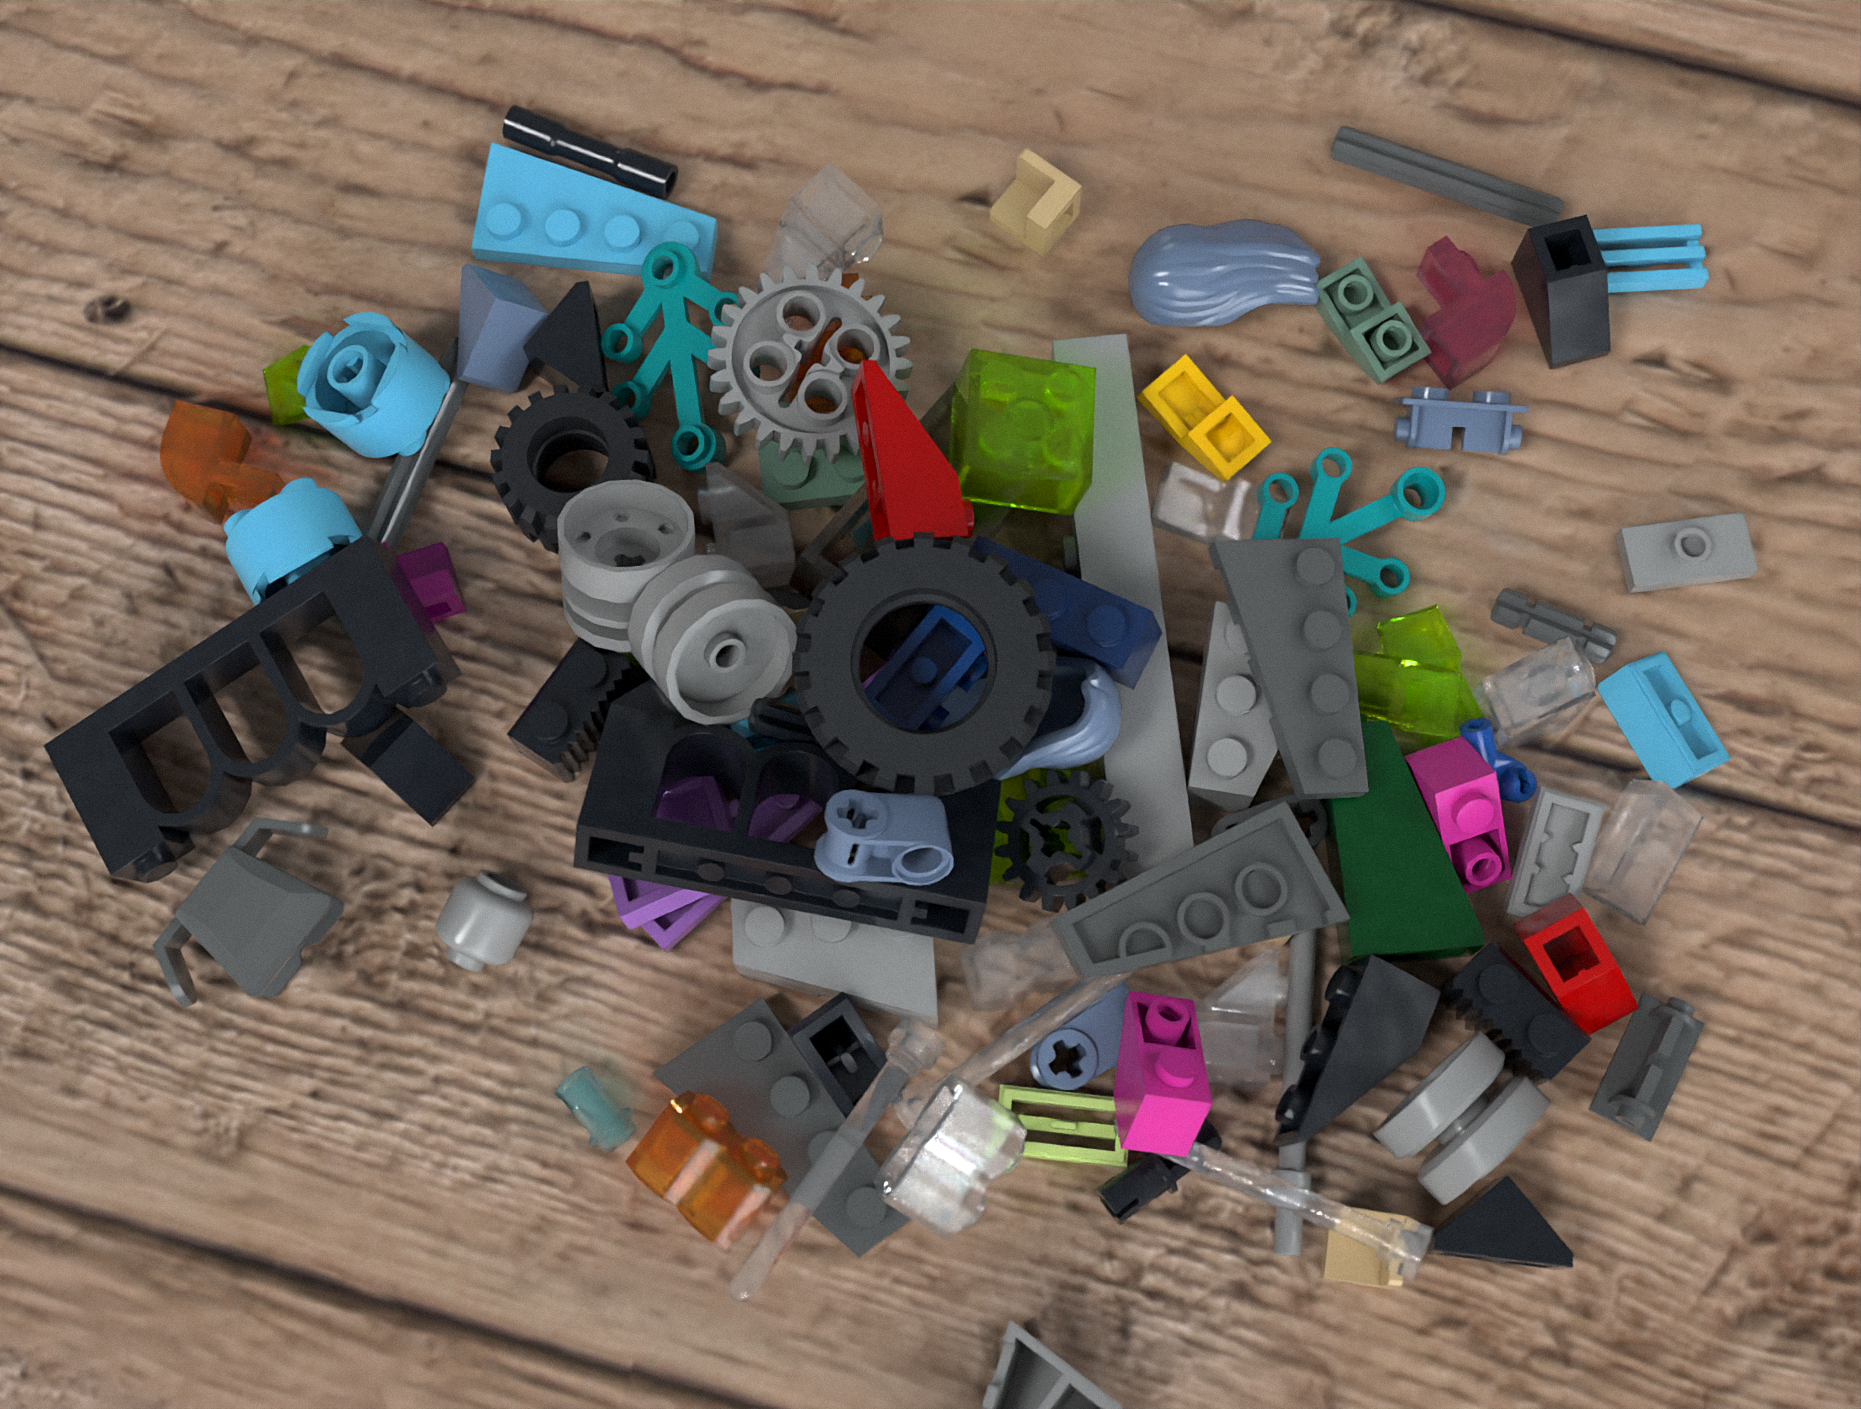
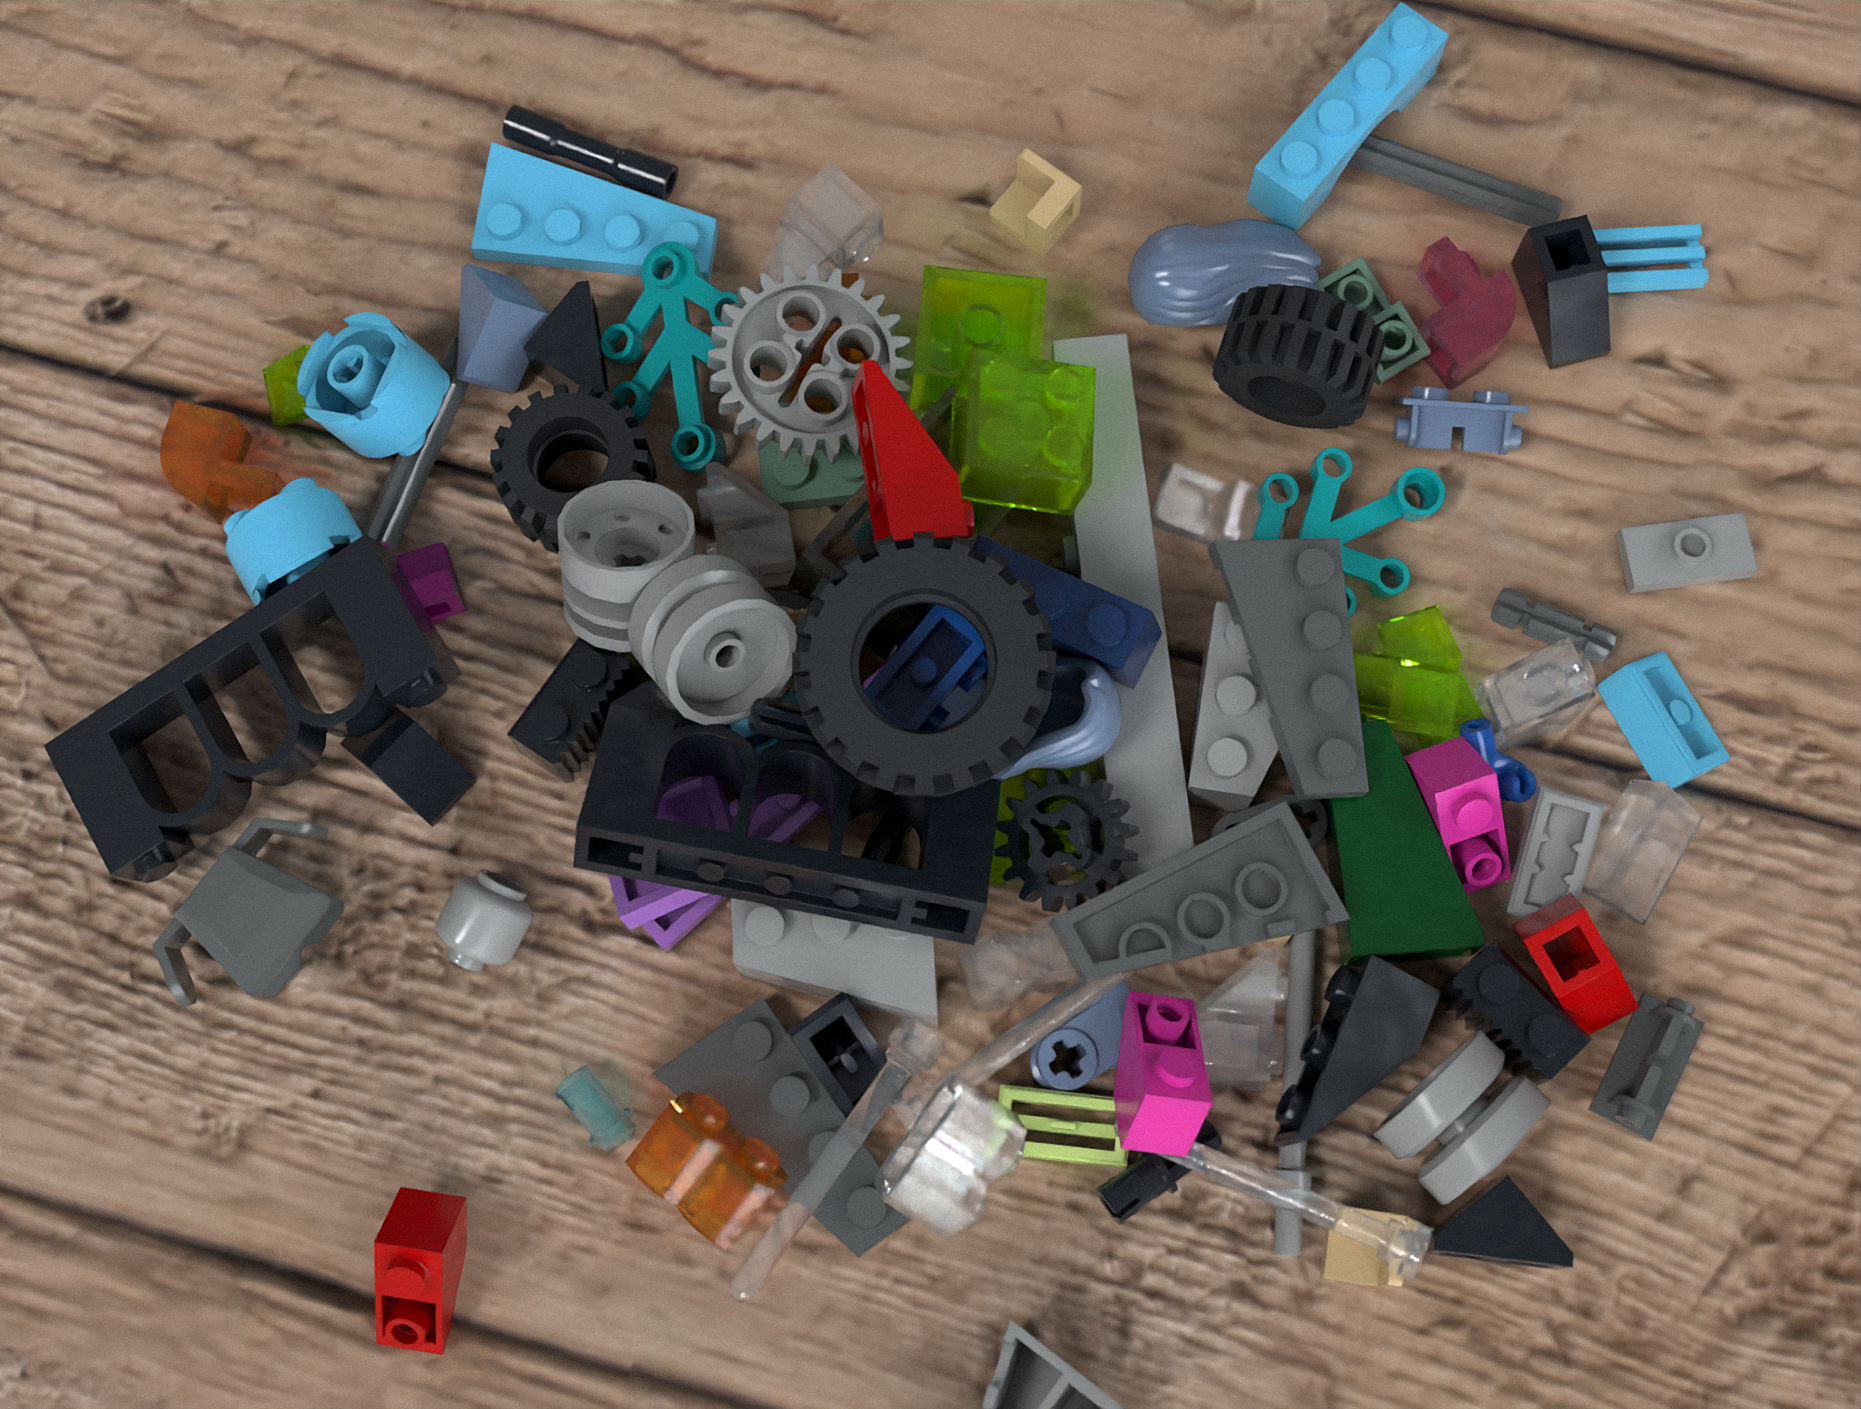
sand blue piece [814,789,954,886] -> none
yellow slope [1136,354,1272,483] -> none
none -> red slope [374,1187,467,1355]
none -> clear neon green brick [909,265,1047,423]
none -> black tyre [1212,284,1385,429]
none -> medium azure arch [1246,2,1449,232]

